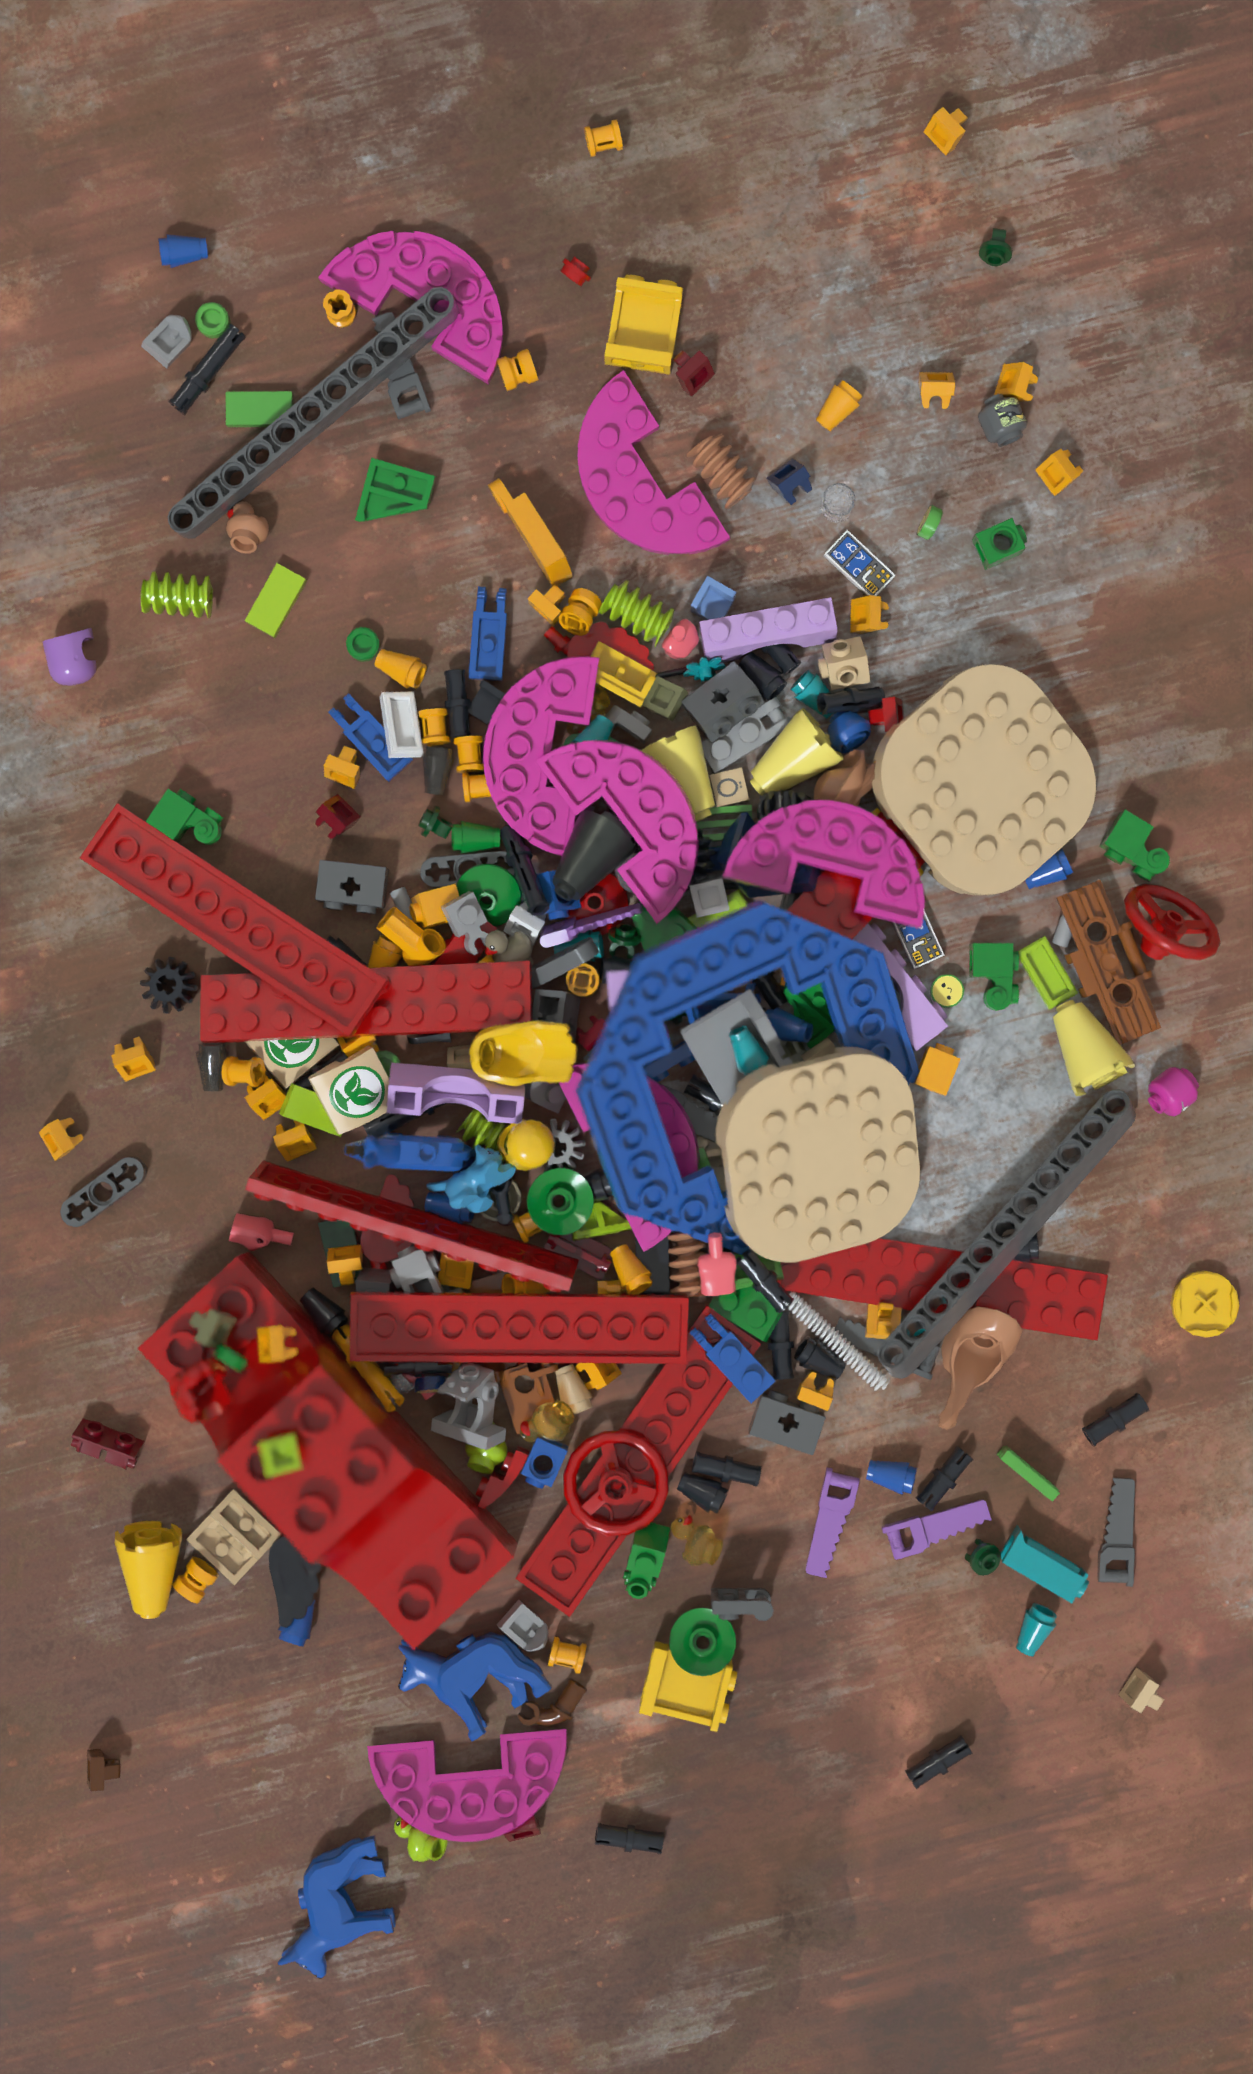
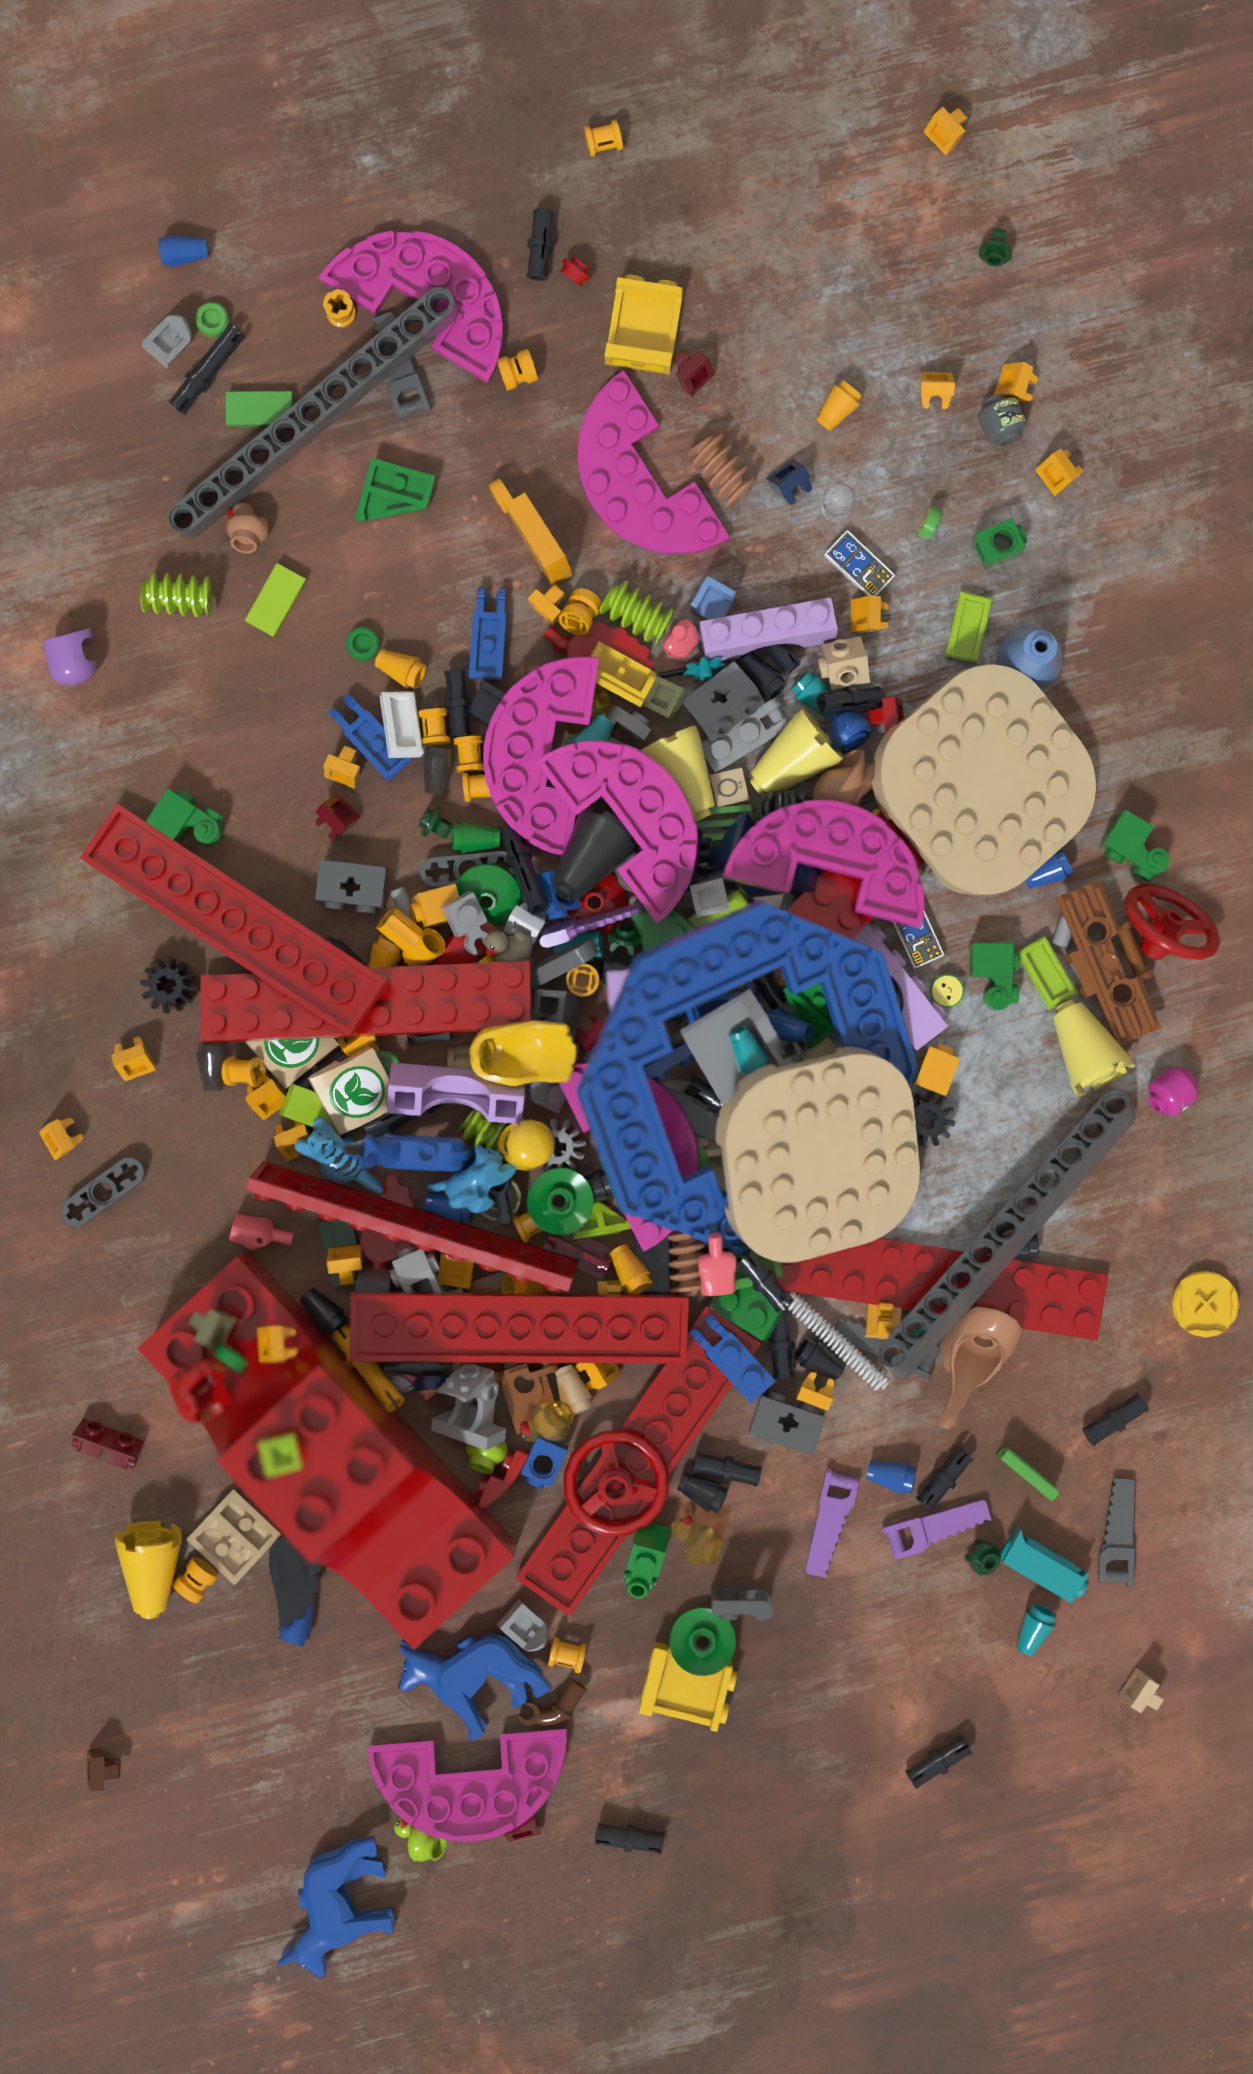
none -> dark azure animal [295,1117,383,1194]
none -> black pin [526,208,555,281]
none -> black gear [914,1091,955,1147]
none -> lime tile [945,591,993,665]
none -> medium blue cone [997,625,1063,689]

